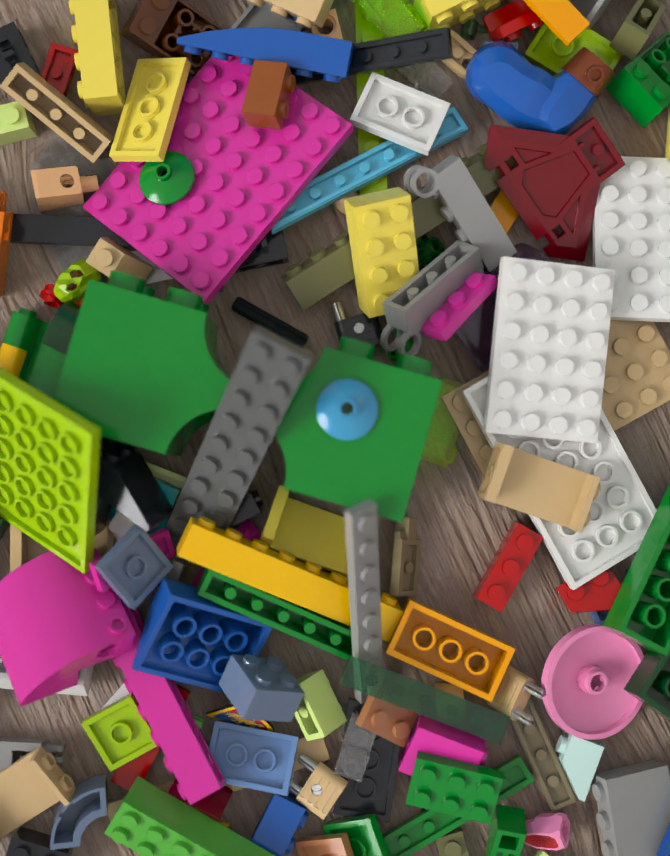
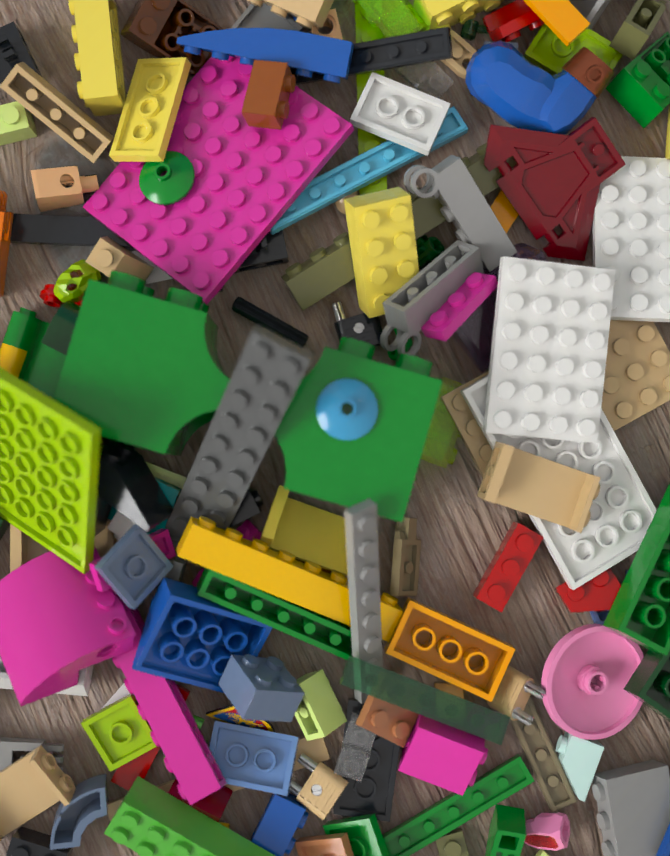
red plate [40,42,78,97] -> none
green plate [405,751,504,825] -> none

